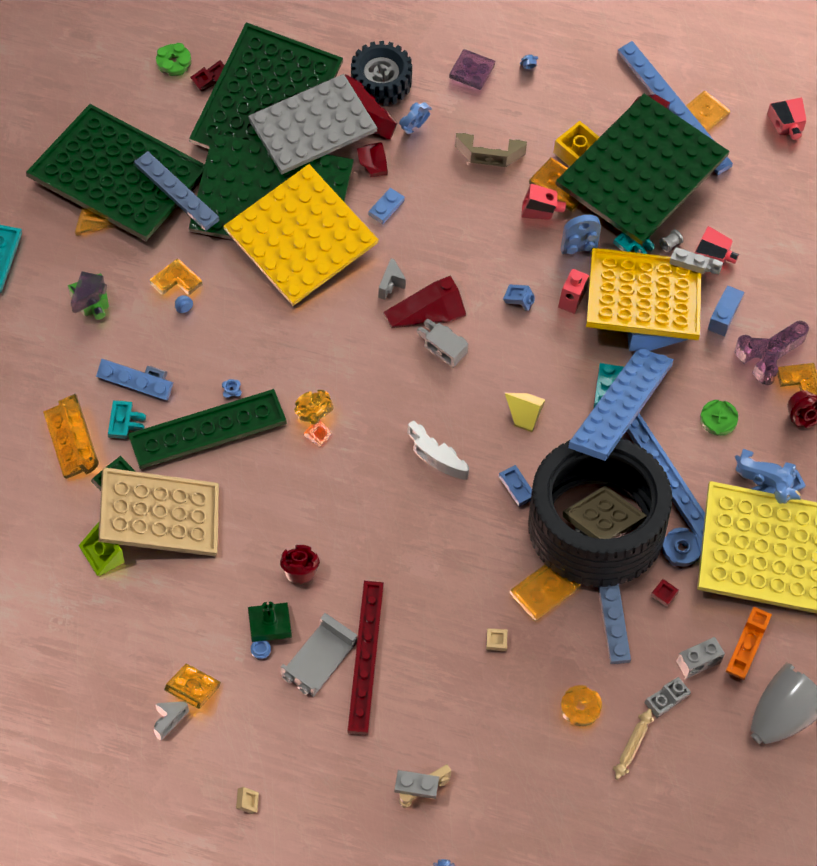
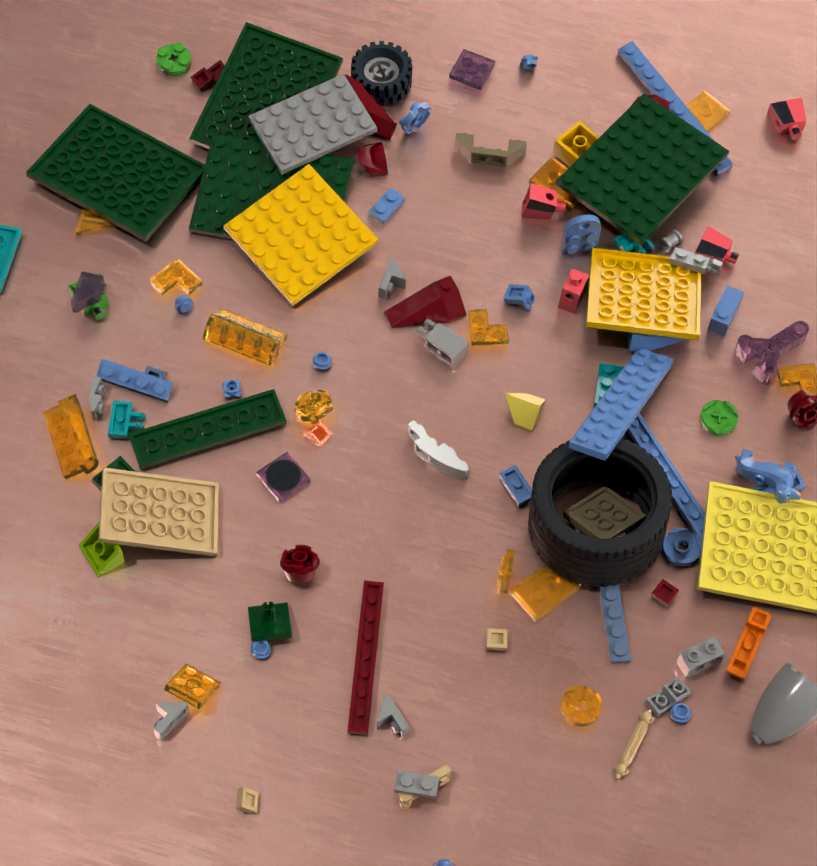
sand blue plate [134,151,219,231] -> none
light grey panel [281,613,357,697] -> none
none -> light grey slope [89,376,104,421]
none -> clear yellow brick [202,308,287,366]
none -> tile [256,451,311,503]
none -> medium blue plate [313,352,331,370]
none -> light grey slope [377,694,409,738]
none -> clear yellow plate [468,309,509,346]
none -> clear yellow plate [497,549,515,594]
none -> medium blue plate [670,703,691,723]

